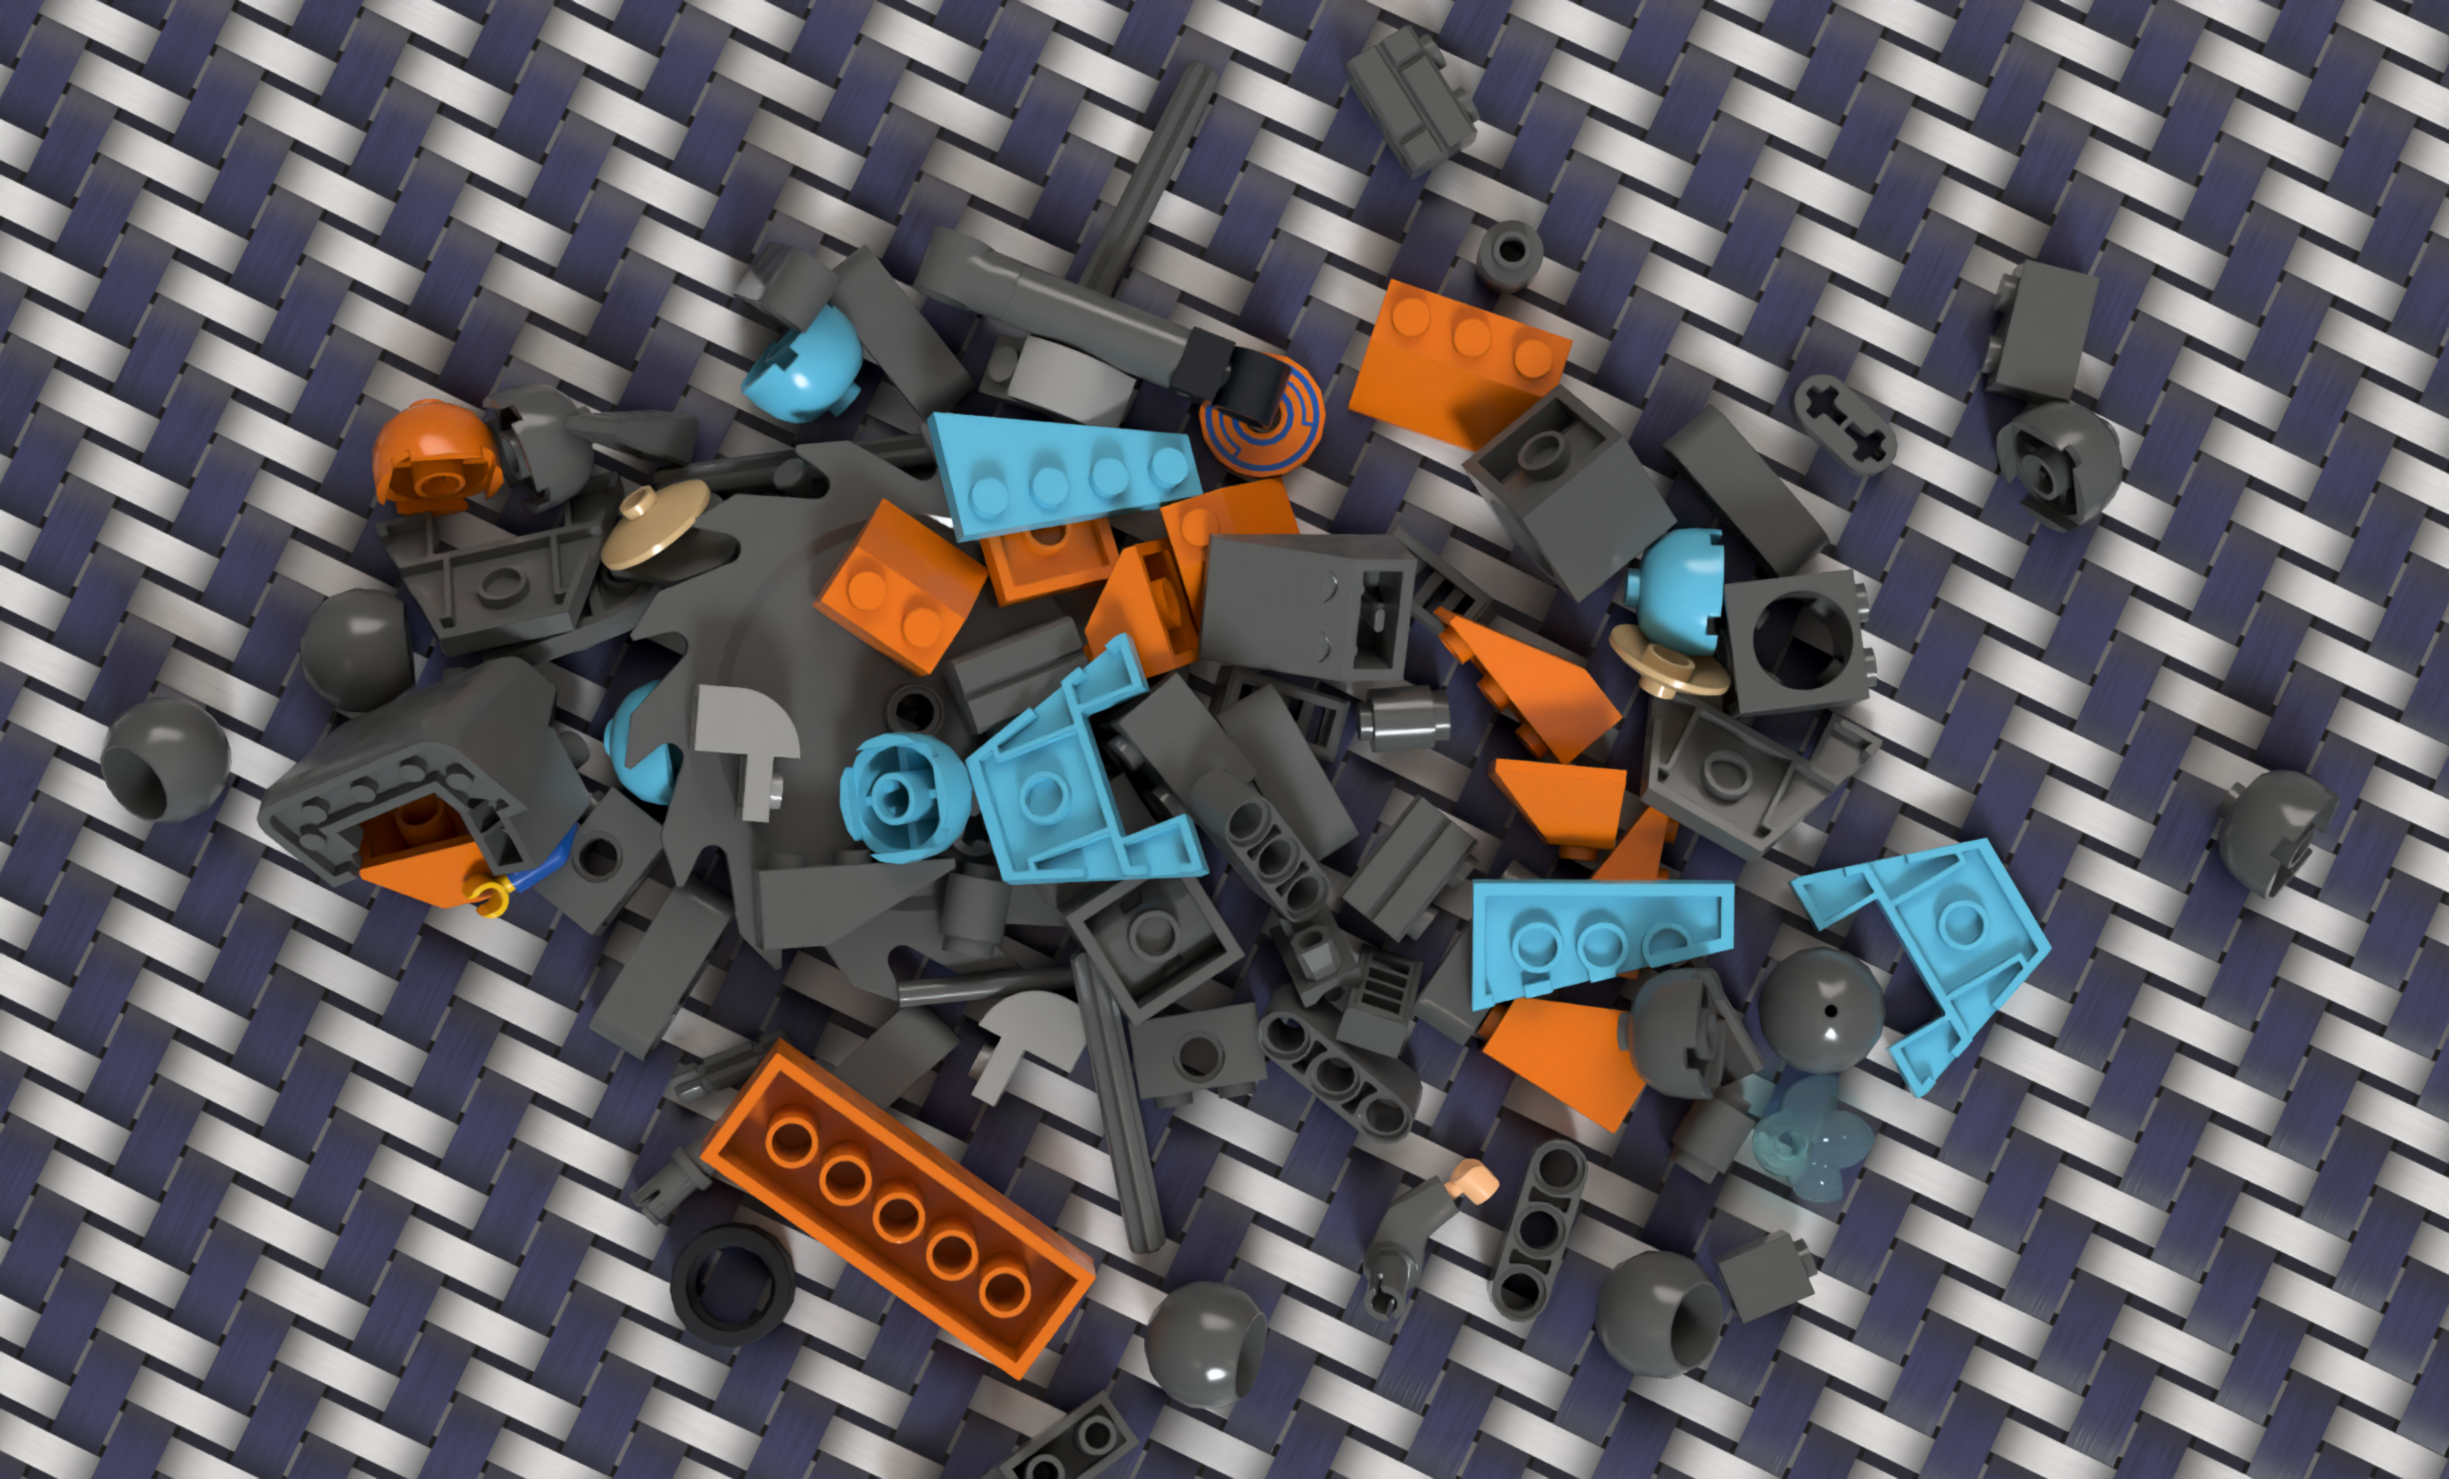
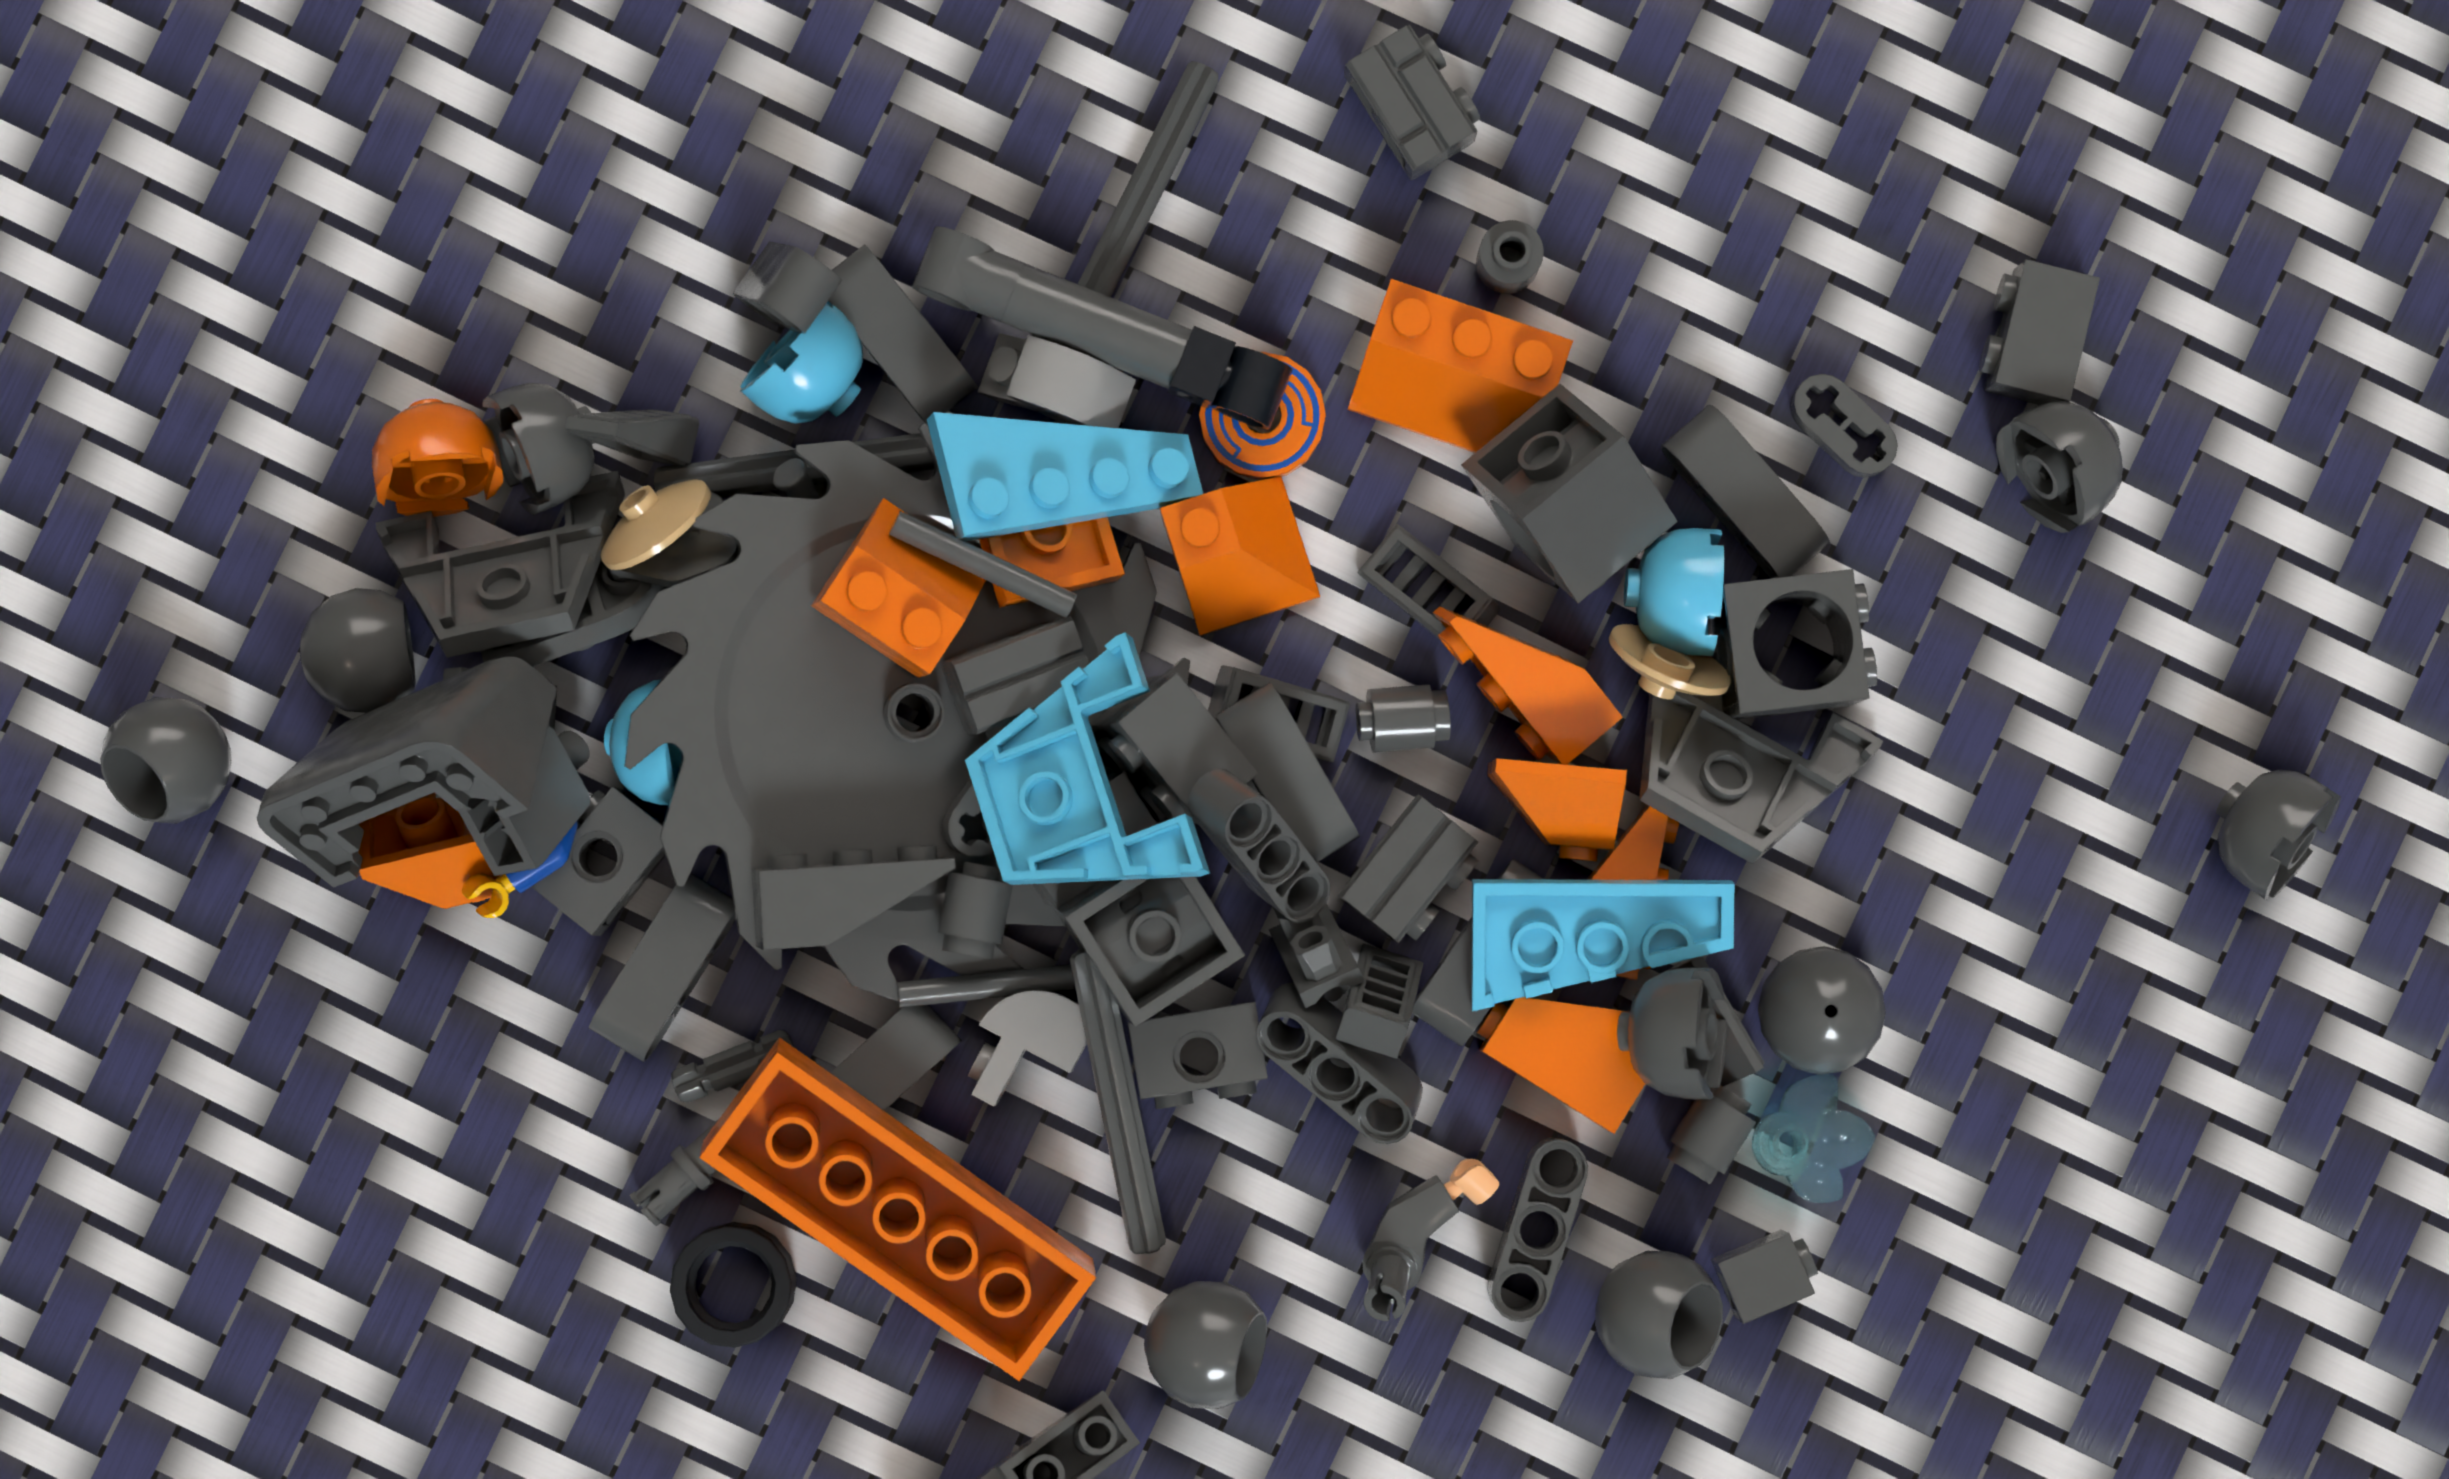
light grey brick [688,684,800,822] -> none
medium azure cylinder [840,732,973,864] -> none
orange slope [1083,537,1201,679] -> none
dark grey slope [1197,534,1417,682] -> none
medium azure wing [1787,838,2053,1098] -> none
none -> dark grey bar [889,511,1077,618]

